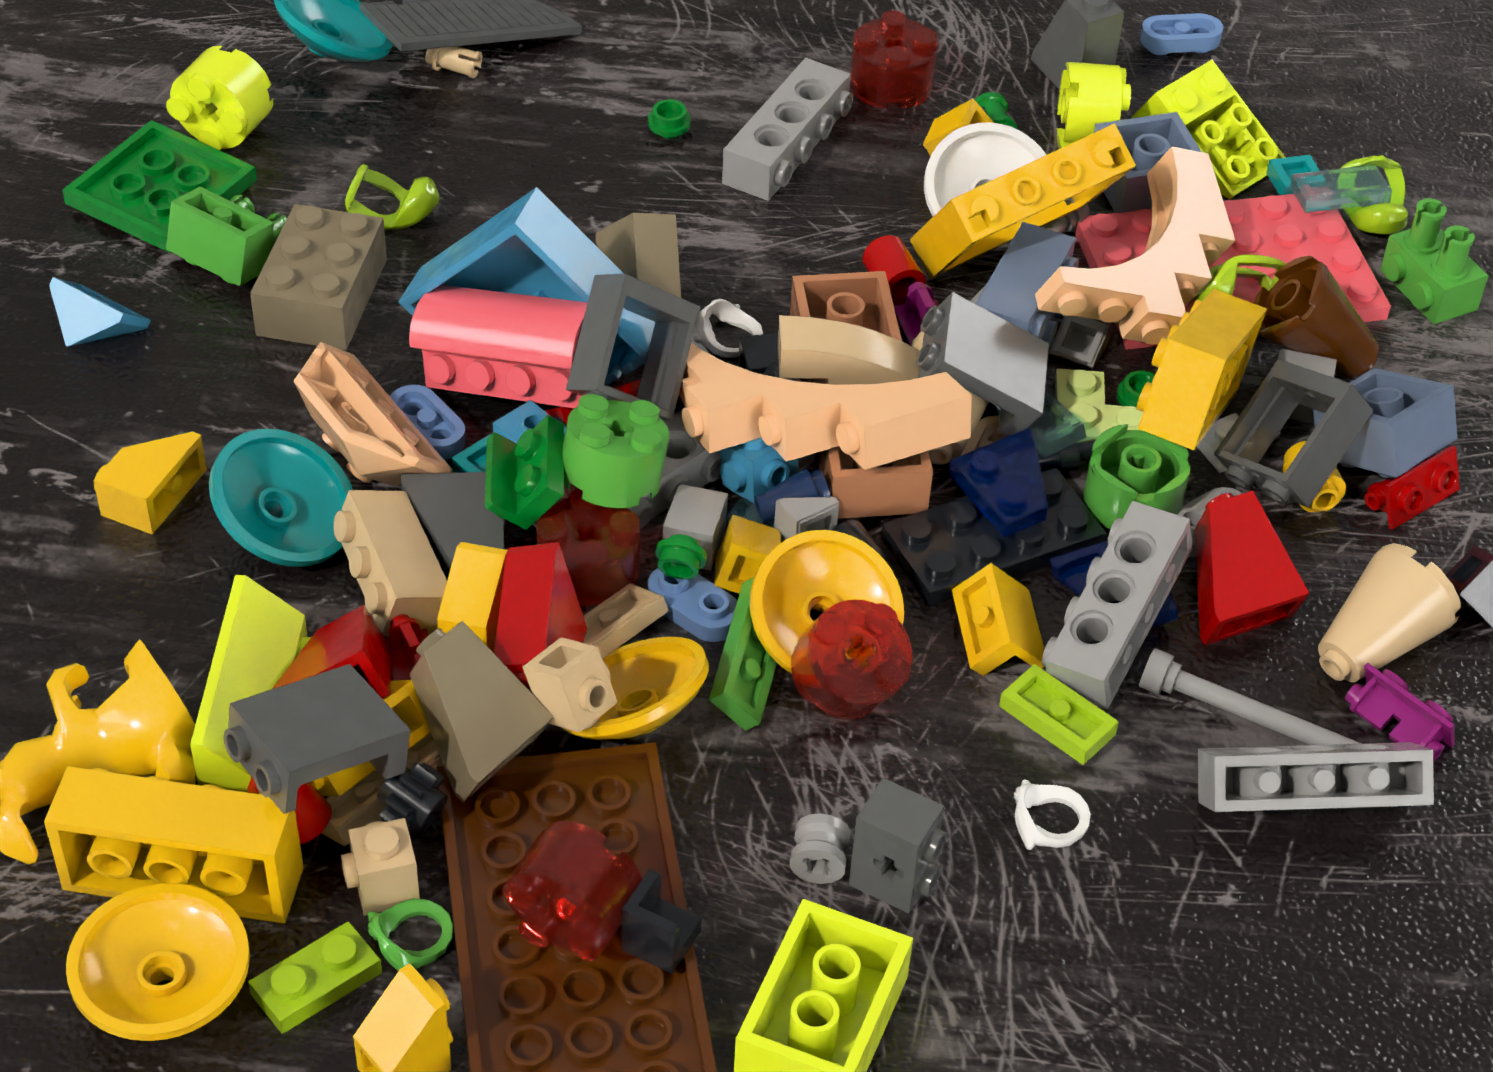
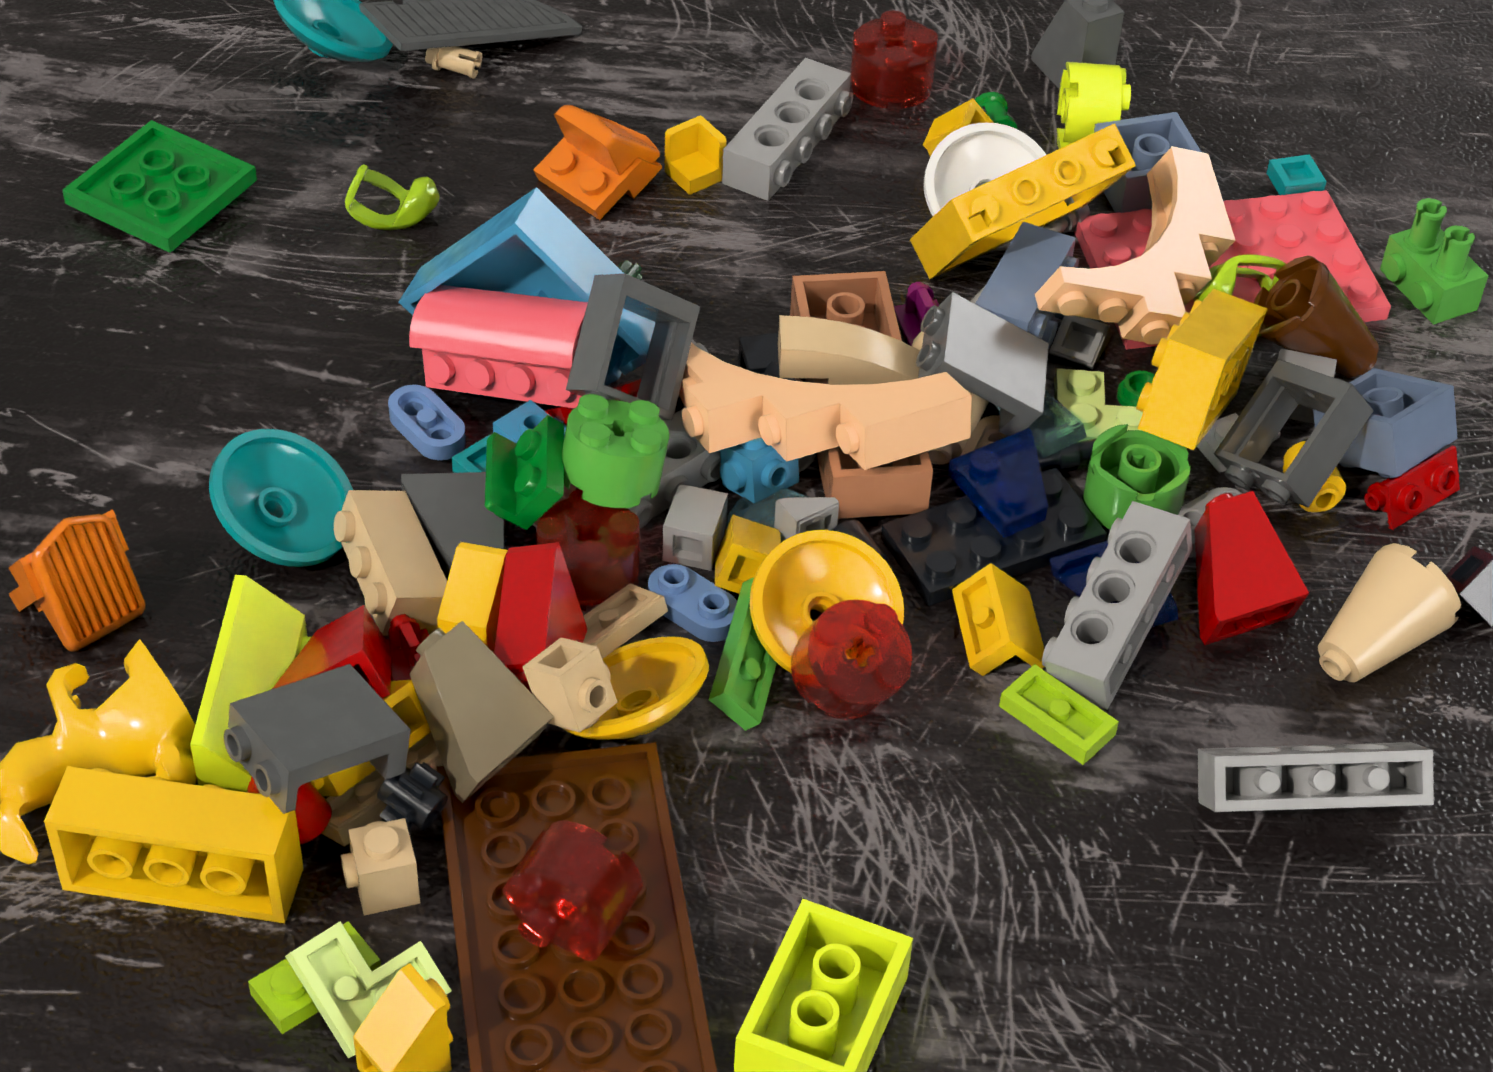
slope [49,277,151,347] -> none
yellow dish [66,883,250,1041] -> none
yellow slope [93,432,207,535] -> none
neon yellow brick [166,46,274,150] -> none
bright green brick [166,187,287,286] -> none
dark tan brick [250,204,387,350] -> none
light nougat wedge [294,342,452,486] -> none
bright green piece [367,898,453,971] -> none
dark tan slope [595,213,681,298] -> none
black panel [622,869,702,974] -> none
green plate [648,99,691,139] -> none
green plate [655,534,708,579] -> none
white piece [692,299,763,358] -> none
dark blue cone [754,468,831,525] -> none
light grey wheel [790,813,851,884] -> none
dark grey brick [849,778,947,913] -> none
red brick [862,235,926,306] -> none
white piece [1014,779,1091,850] -> none
neon yellow slope [1131,60,1286,200] -> none
light grey piece [1139,648,1362,745] -> none
medium blue plate [1140,13,1223,55] -> none
clear light blue tile [1290,165,1392,213] -> none
lime piece [1336,155,1408,234] -> none
magenta hinge [1345,663,1455,762] -> none
none -> orange piece [8,509,146,652]
none -> yellowish green plate [285,921,452,1058]
none -> orange piece [533,105,662,220]
none -> yellow panel [664,115,727,195]

